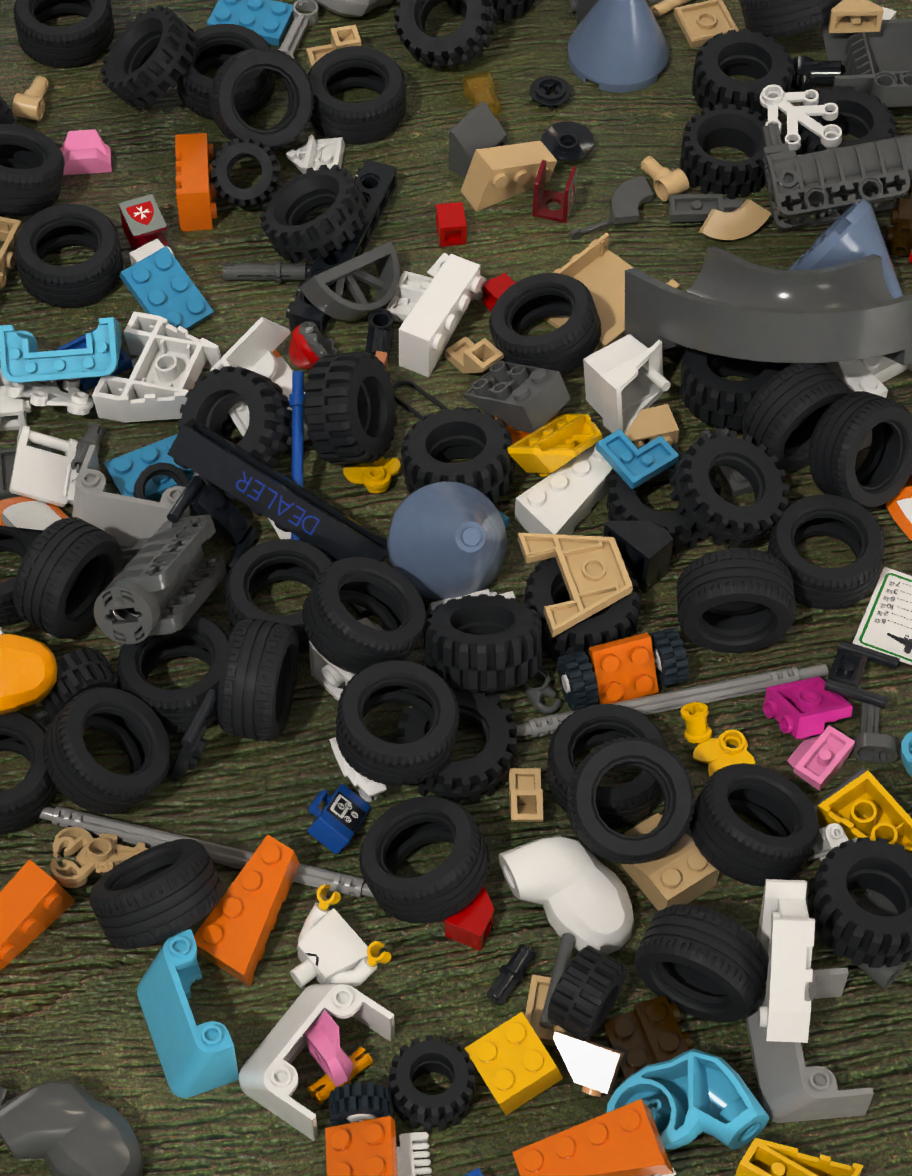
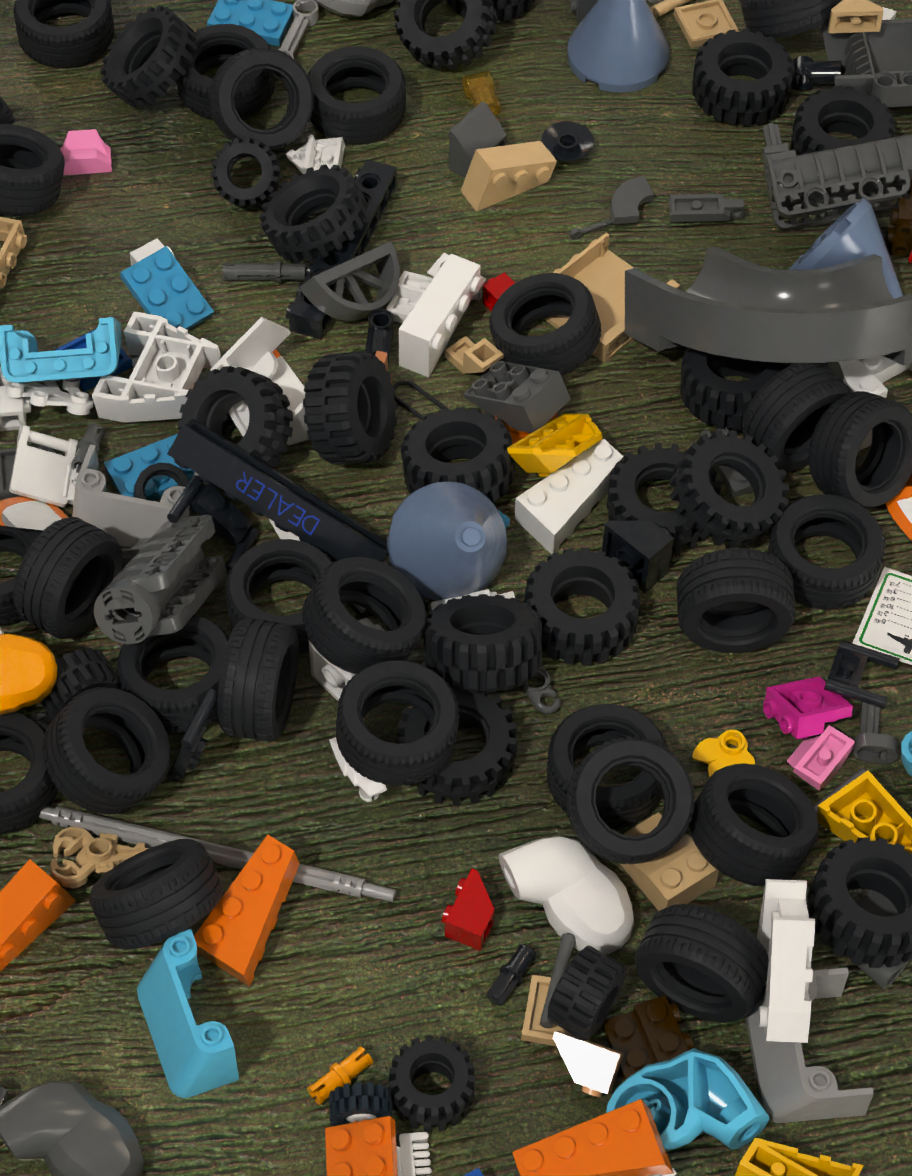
tan pin [12,76,49,121] -> none
black tyre [14,204,123,308] -> none
piece [118,194,170,251] -> none
orange wedge [175,133,217,232] -> none
white windscreen [239,984,395,1141] -> none
hair [289,321,338,370] -> none
blue bar [289,371,305,541] -> none
torso [290,884,391,988] -> none
bright pink slope [303,1010,353,1087] -> none
tan slope [306,24,362,68] -> none
blue piece [307,783,371,855] -> none
yellow plate [343,456,401,494] -> none
black tyre [359,796,490,923] -> none
red brick [436,202,467,247] -> none
yellow brick [464,1012,564,1115] -> none
tan slope [509,768,543,822] -> none
light grey axle [516,664,828,738] -> none
tan wing [518,533,633,637] -> none
black gear [530,76,571,110] -> none
dark red piece [532,160,577,223] -> none
plate [557,627,689,711] -> none
white piece [583,334,671,434] -> none
dark azure plate [596,429,680,489] -> none
tan slope [625,404,679,448] -> none
tan pin [641,156,689,201] -> none
black tyre [680,104,768,199] -> none
yellow bush [680,702,712,743] -> none
tan tile [698,199,771,240] -> none
white plant [760,84,842,150] -> none
white hinge [807,823,857,861] -> none

